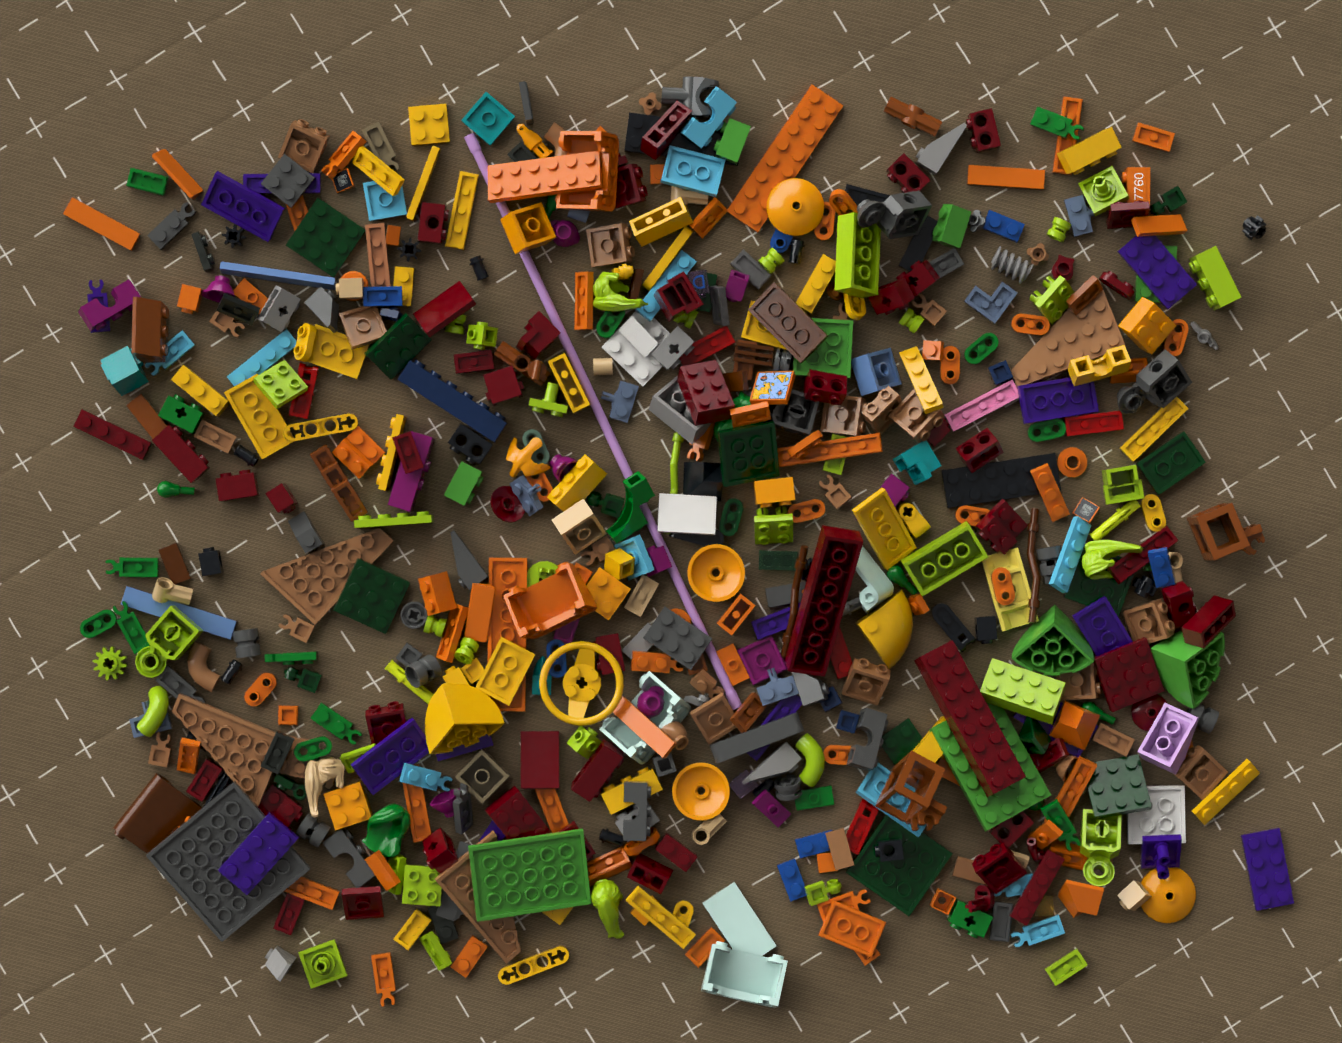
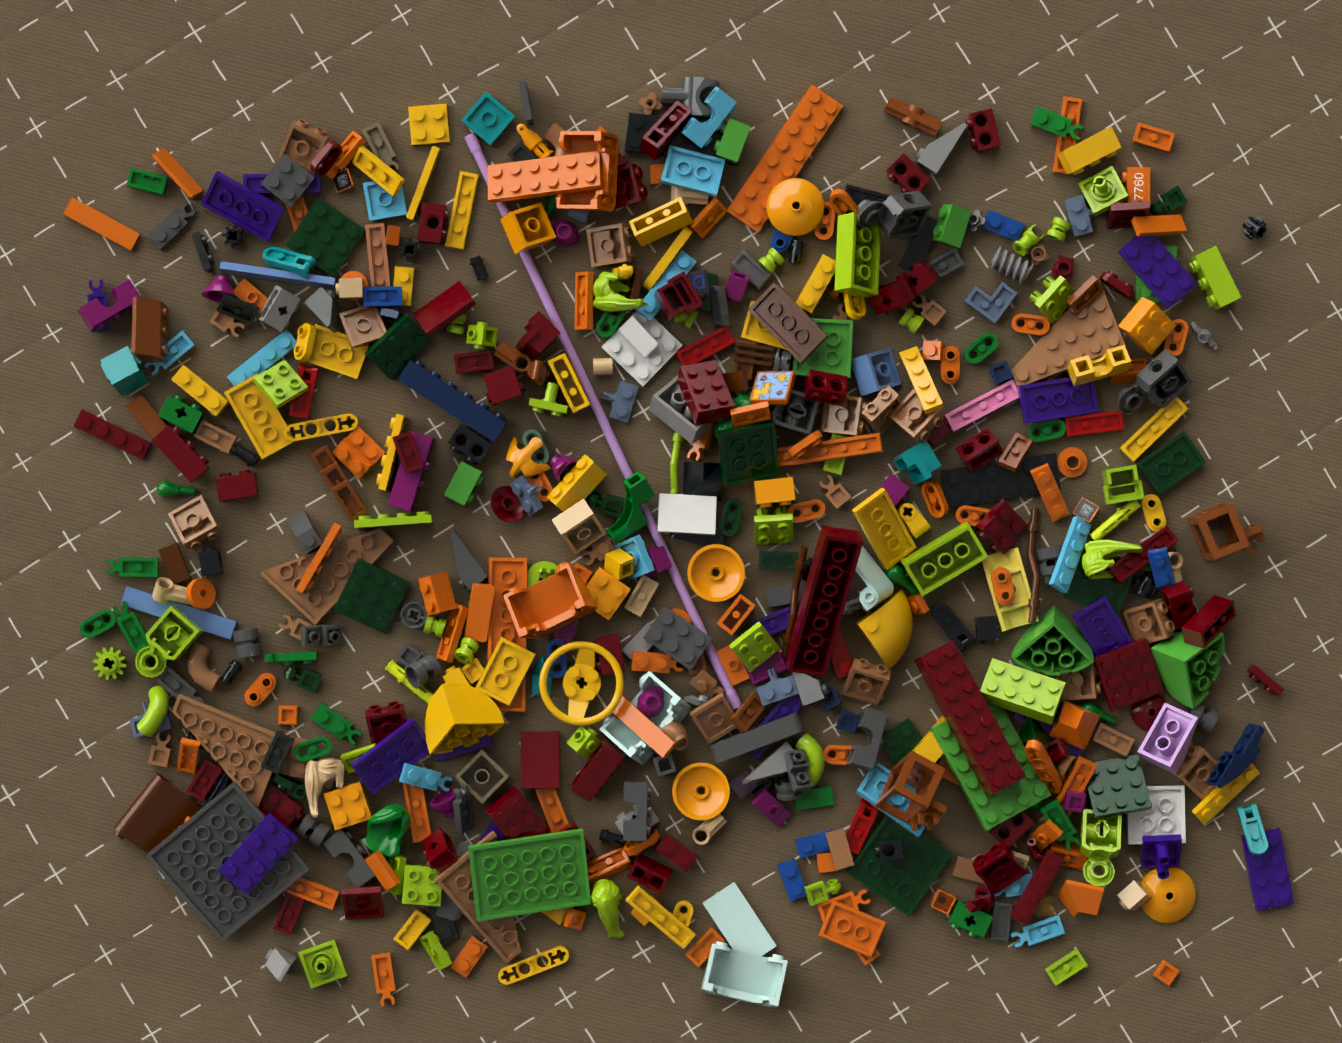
orange brick [177,284,203,314] -> none
dark red brick [265,483,298,514] -> none
yellow brick [601,766,663,815] -> none
light grey brick [651,326,694,370] -> none
orange tile [967,165,1045,190] -> none
none -> medium nougat plate [168,495,221,549]
none -> orange piece [186,578,216,609]
none -> teal plate [263,247,316,277]
none -> orange plate [296,523,343,593]
none -> dark grey slope [301,625,342,647]
none -> dark red plate [310,141,342,176]
none -> orange tile [563,907,587,931]
none -> lime plate [729,622,780,672]
none -> dark grey slope [785,749,813,792]
none -> orange plate [921,480,949,518]
none -> dark orange plate [998,433,1033,473]
none -> lime piece [1012,224,1045,256]
none -> orange beam [1024,740,1063,794]
none -> magenta tile [1063,790,1087,813]
none -> orange tile [1153,959,1180,986]
none -> dark blue slope [1206,723,1265,788]
none -> teal plate [1236,803,1268,856]
none -> dark red plate [1247,664,1284,696]

